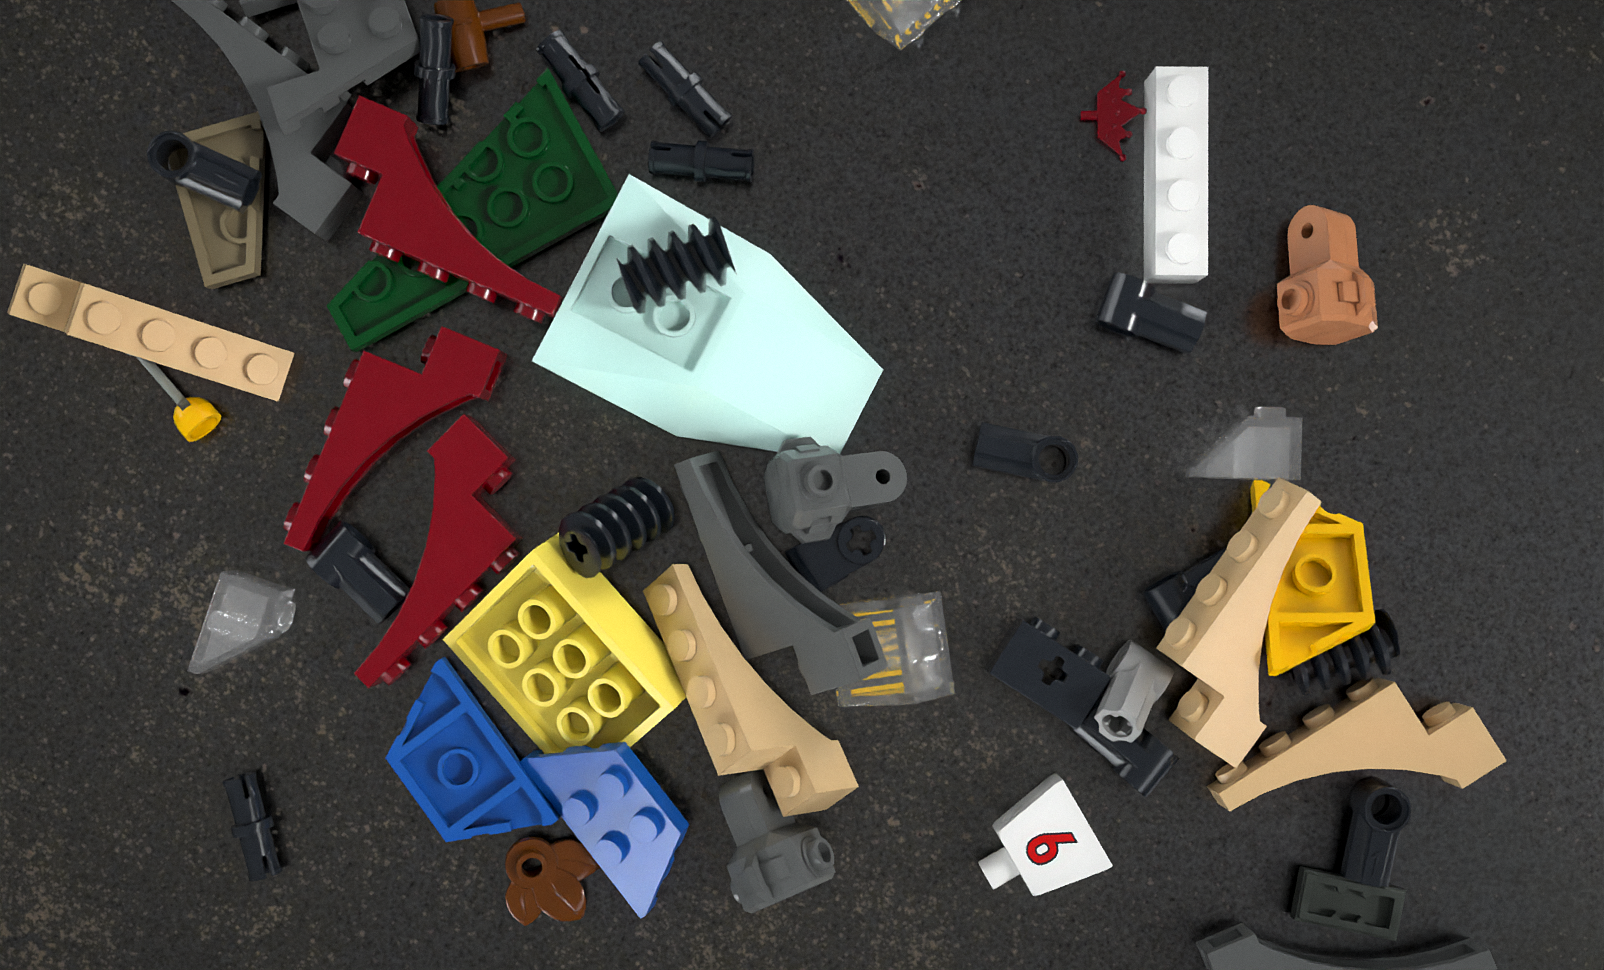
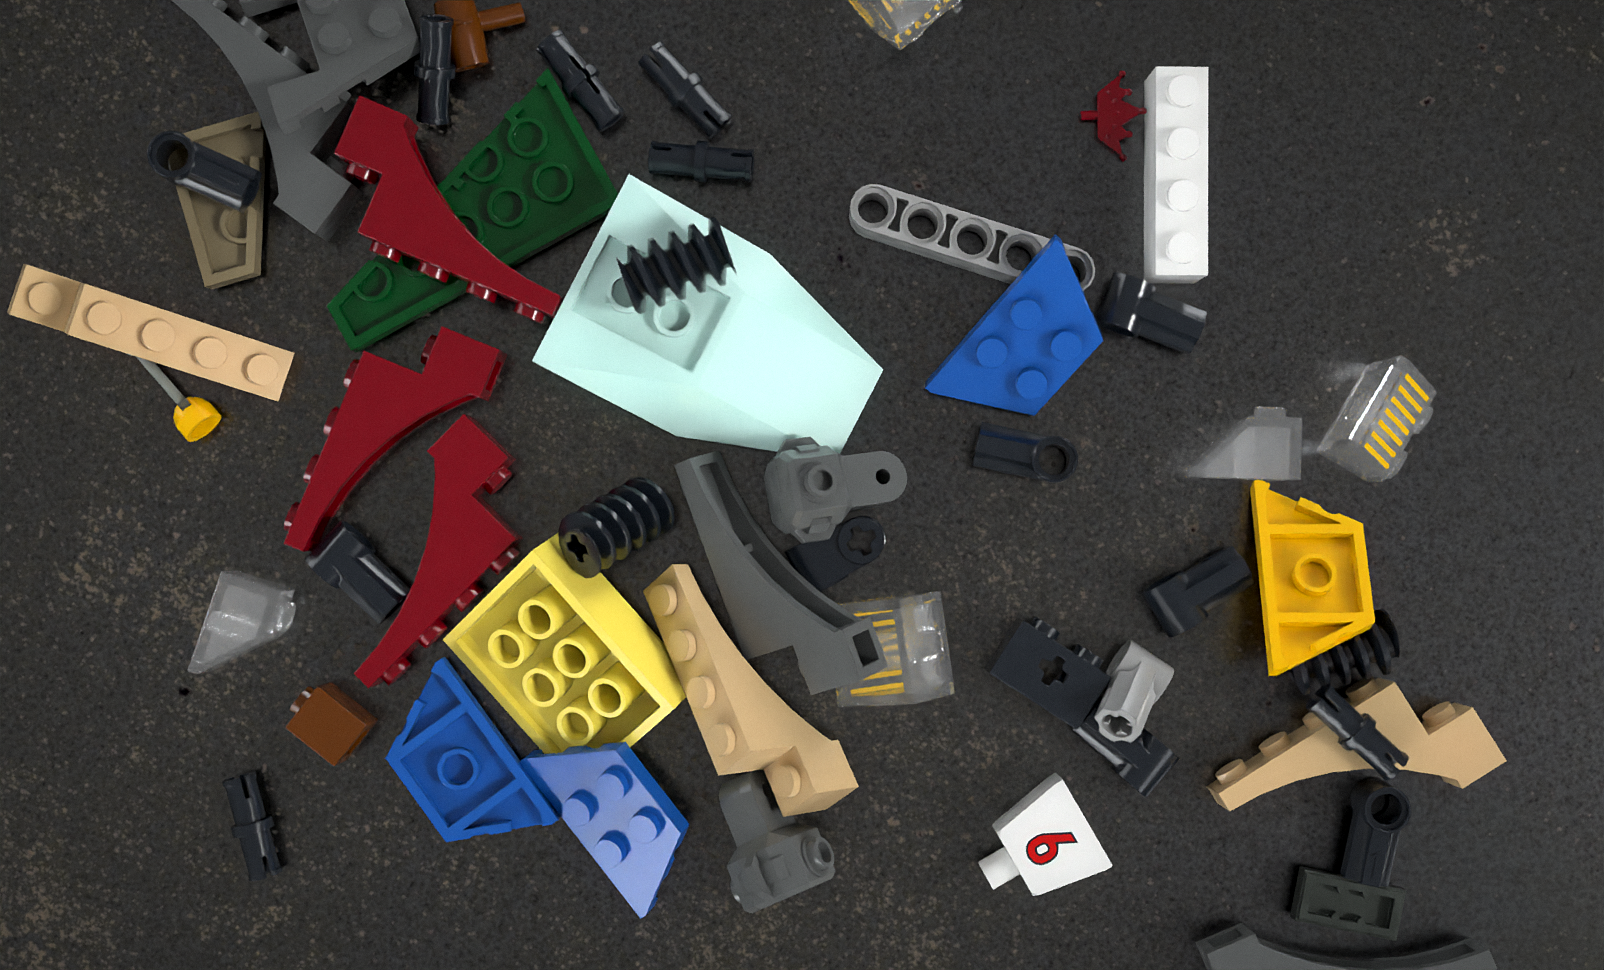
reddish brown plate [505,837,600,926] -> none
tan arch [1156,477,1322,768] -> none
nougat piece [1277,205,1378,345] -> none
none -> reddish brown brick [285,682,378,766]
none -> light grey beam [849,184,1095,291]
none -> blue wing [925,234,1103,416]
none -> black pin [1305,684,1409,781]
none -> clear slope [1316,355,1437,483]

